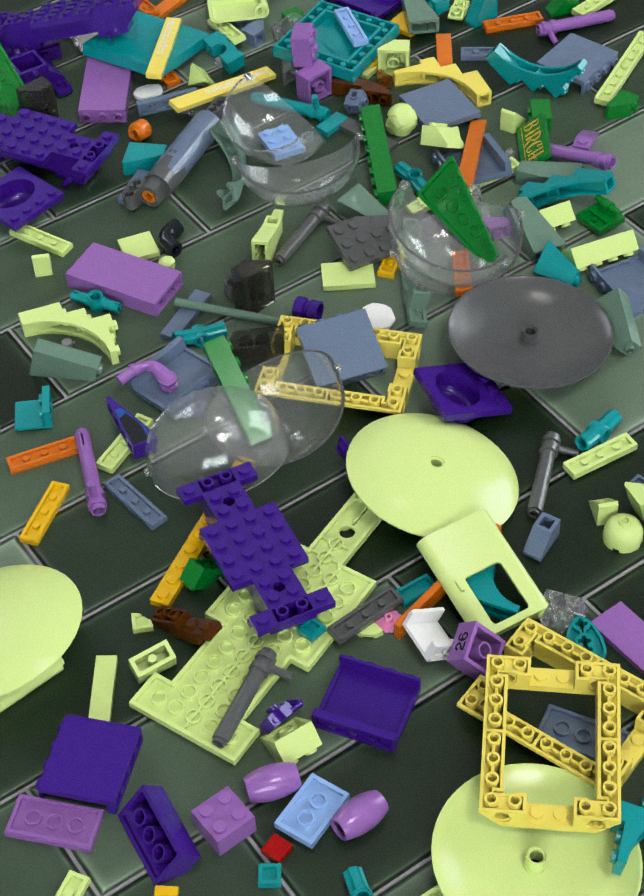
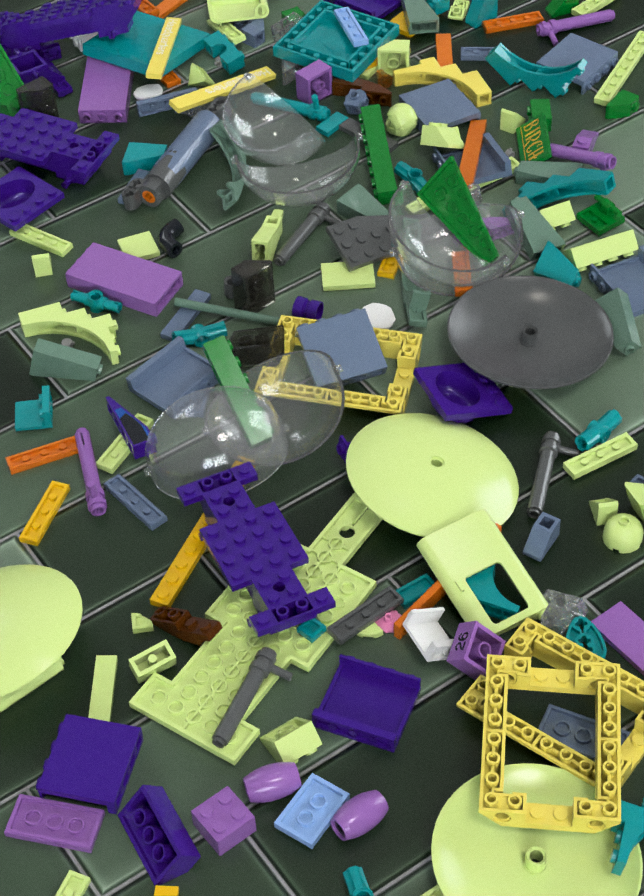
medium lavender piece [116,360,178,394] -> none
orange head [128,119,152,142] -> none
yellowish green tile [158,256,176,269] -> none
green slope [180,558,223,591] -> none
light blue plate [258,124,306,162] -> none
teal tile [258,863,282,888] -> none
dark purple piece [260,699,303,735] -> none
red tile [261,833,293,863] -> none
medium lavender brick [290,22,319,67] -> none

